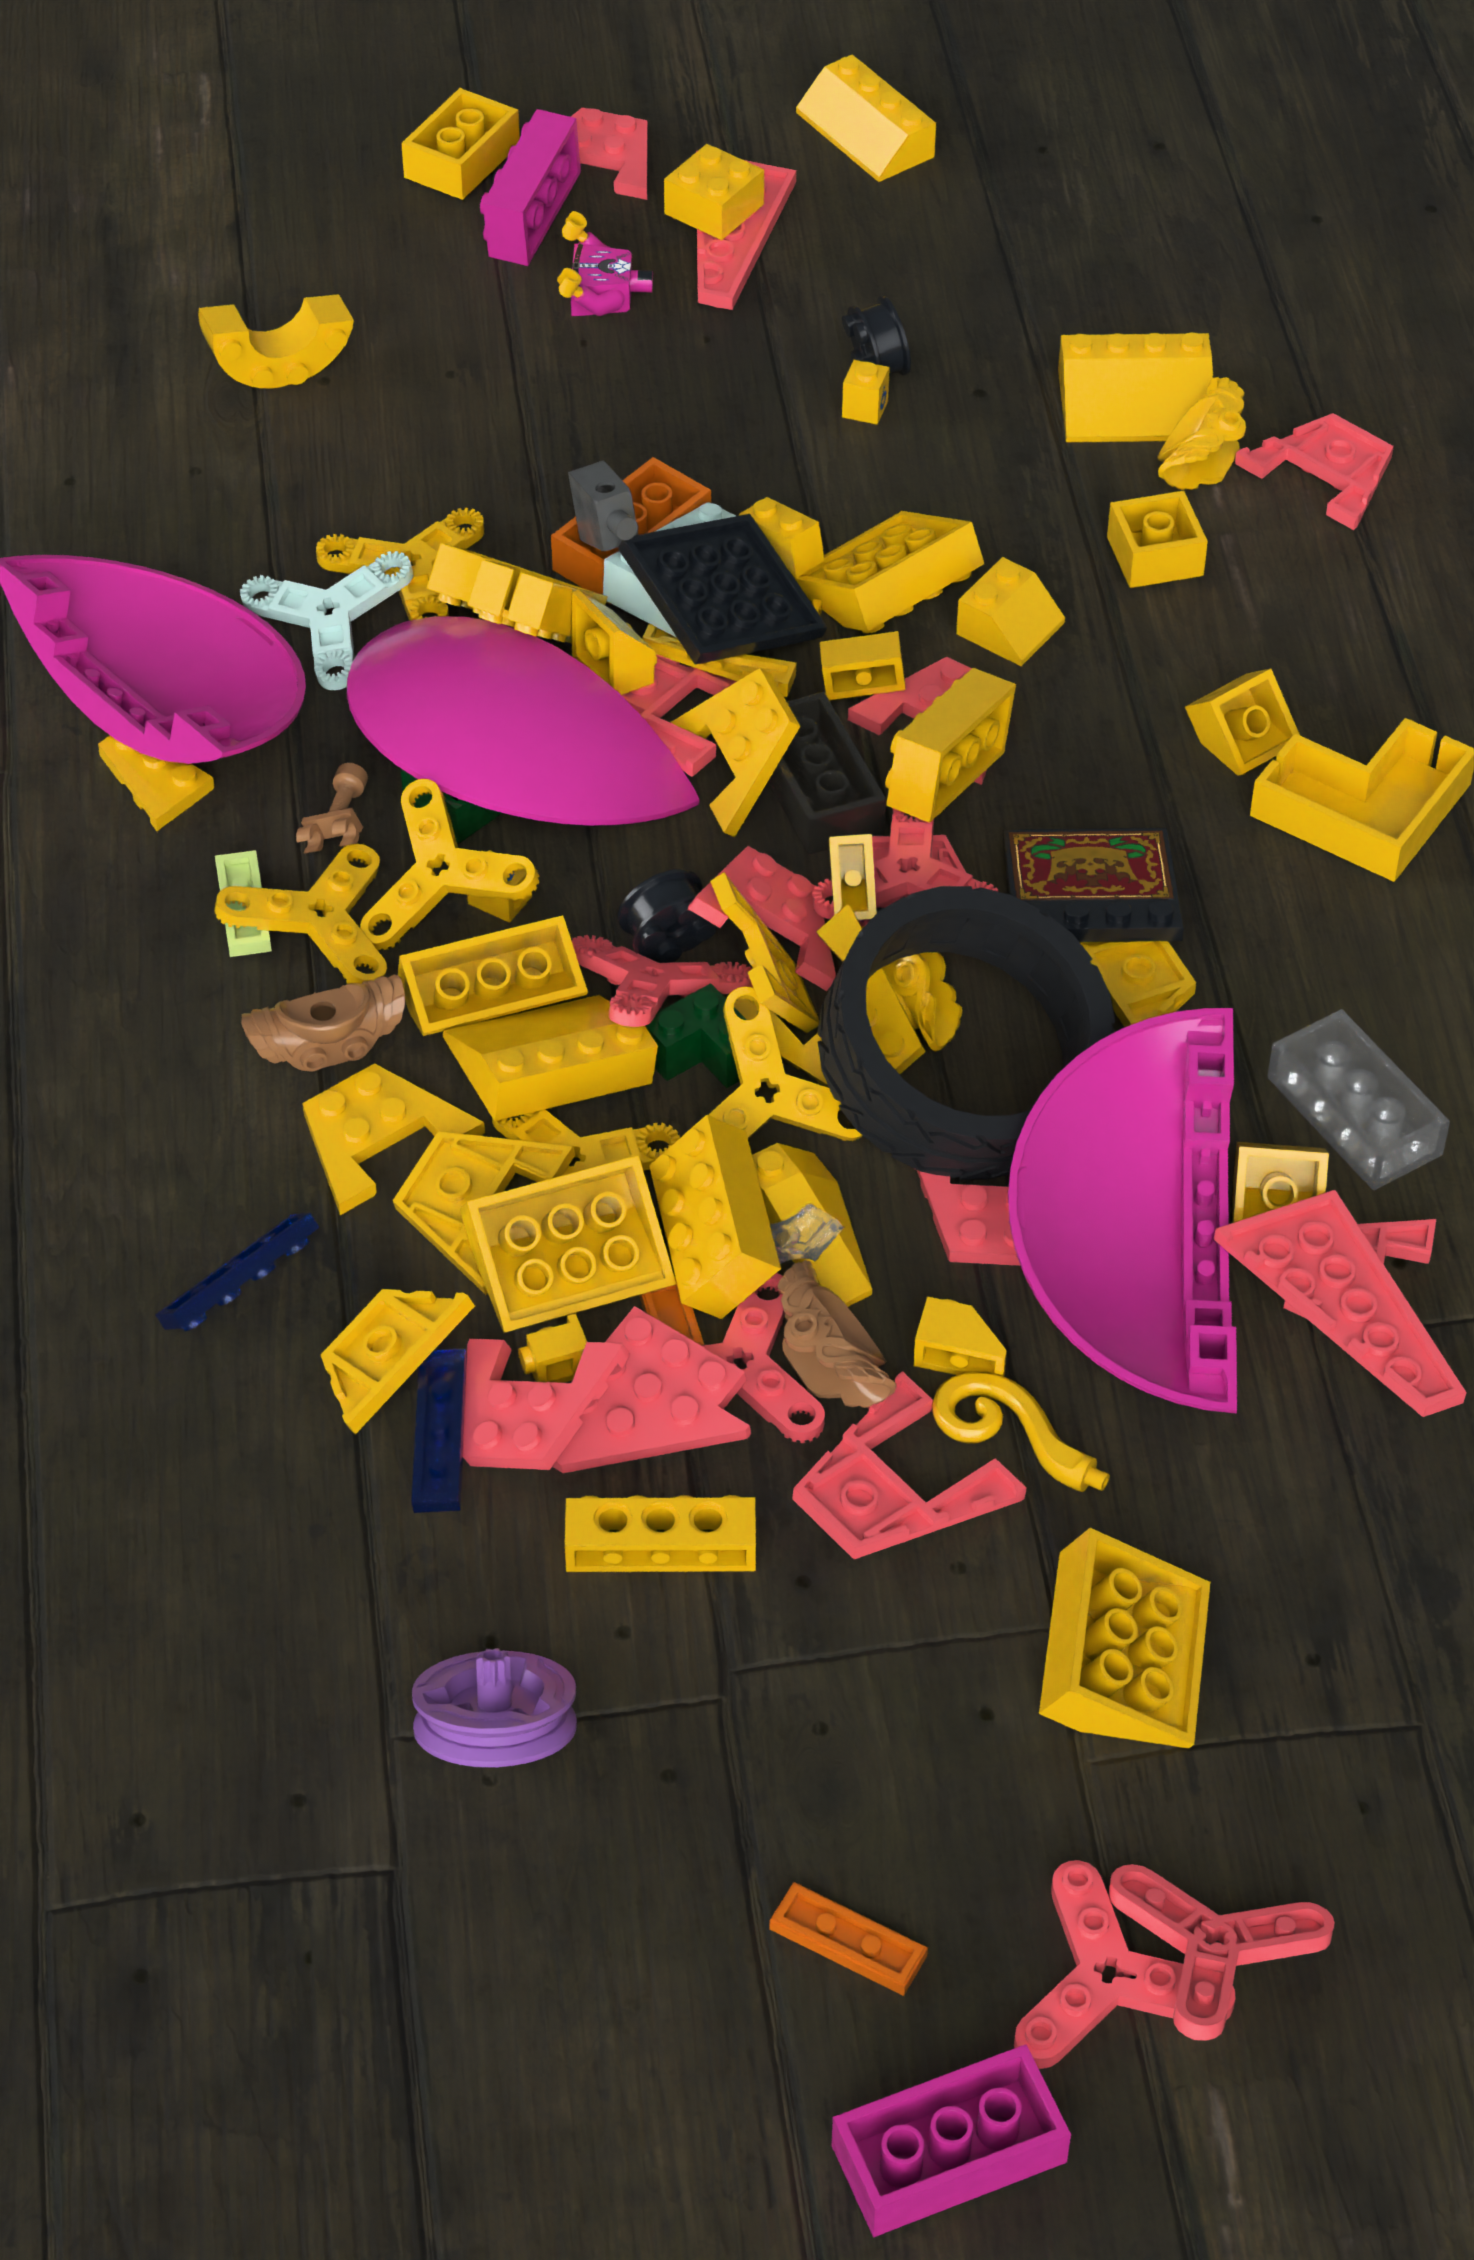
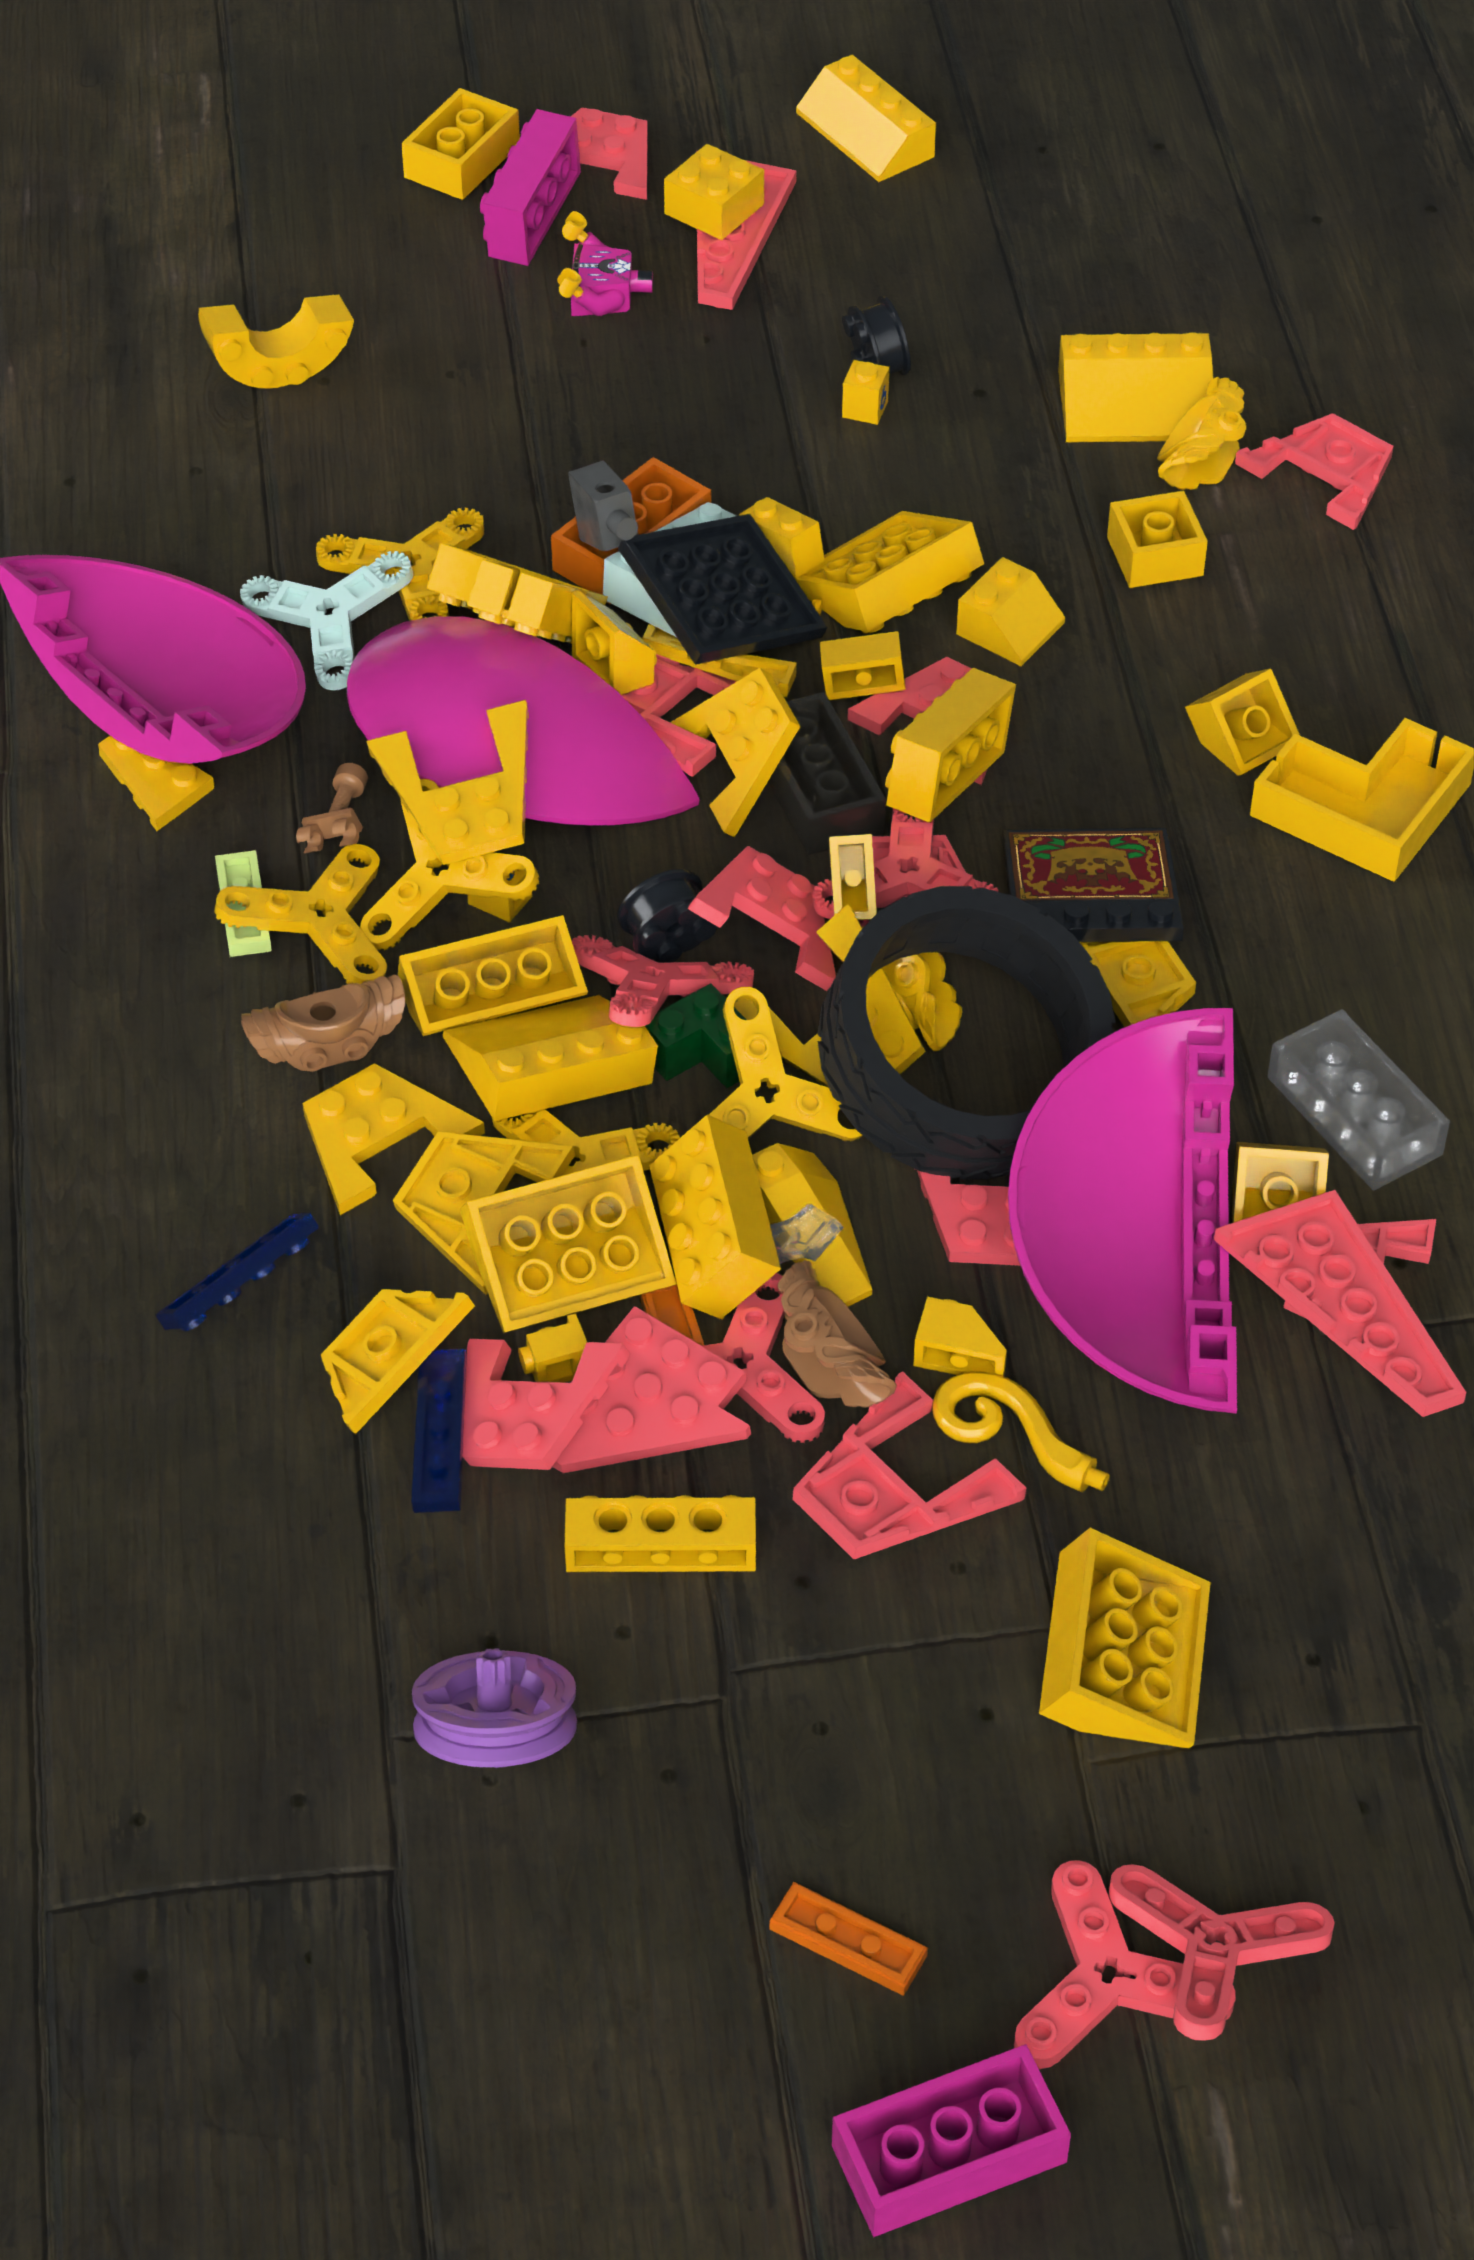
yellow wing [710,872,819,1033] -> none
none -> yellow wing [366,700,529,865]

